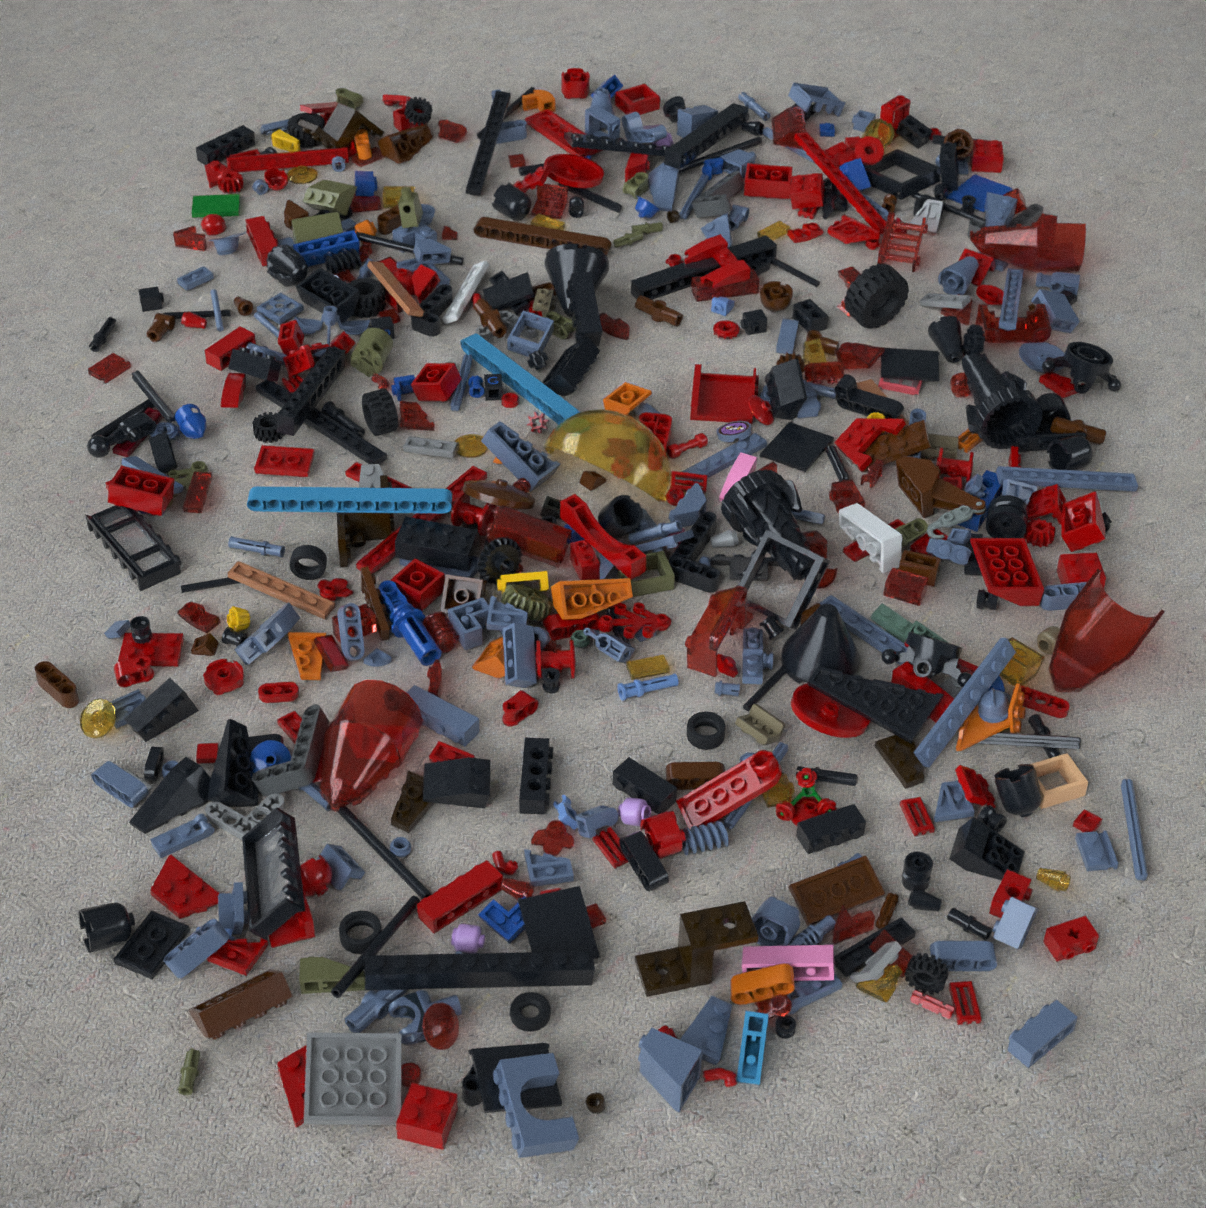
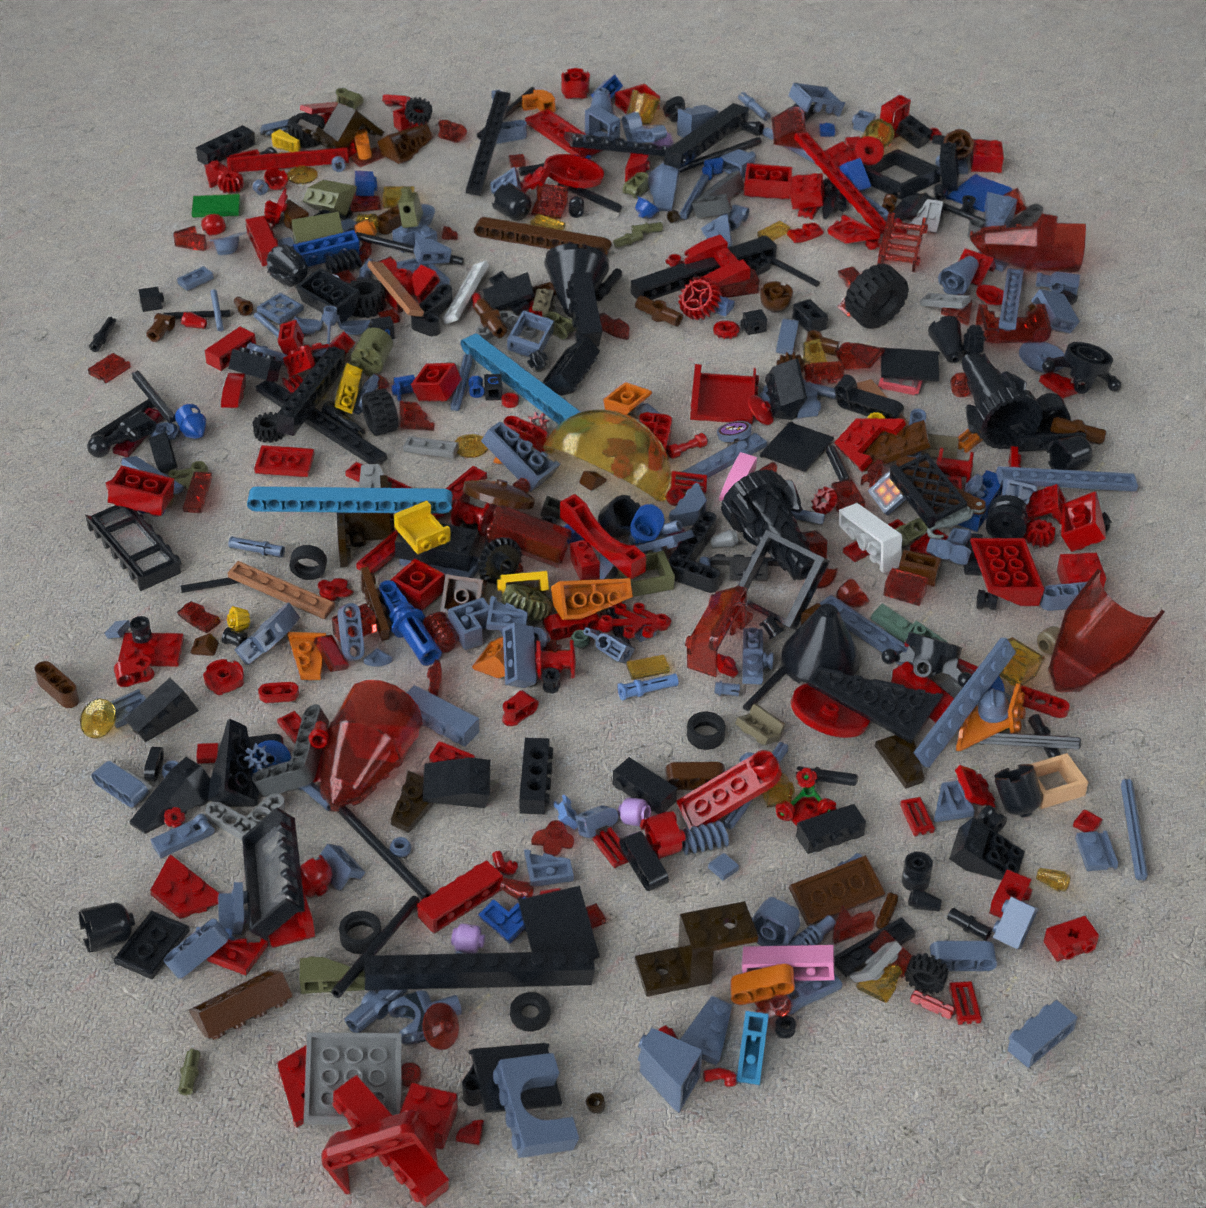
none -> red plate [164,807,185,828]
none -> sand blue gear [244,743,271,770]
none -> red hinge [264,188,288,229]
none -> red cone [309,721,330,748]
none -> red windscreen [321,1109,438,1195]
none -> red brick [332,1075,450,1208]
none -> yellow slope [335,363,363,414]
none -> sand blue plate [353,374,380,415]
none -> clear yellow cone [356,214,378,228]
none -> yellow panel [394,501,450,554]
none -> red tile [456,1120,484,1145]
none -> sand blue wing [490,167,521,195]
none -> red beam [504,416,548,452]
none -> black pin [595,268,623,301]
none -> clear yellow cylinder [627,90,660,125]
none -> blue piece [630,504,665,544]
none -> red gear [678,276,722,321]
none -> sand blue tile [708,853,739,881]
none -> red gear [811,486,837,515]
none -> clear red helmet [836,578,870,608]
none -> tile [868,471,906,516]
none -> black tile [889,192,929,221]
none -> black fence [890,453,967,529]

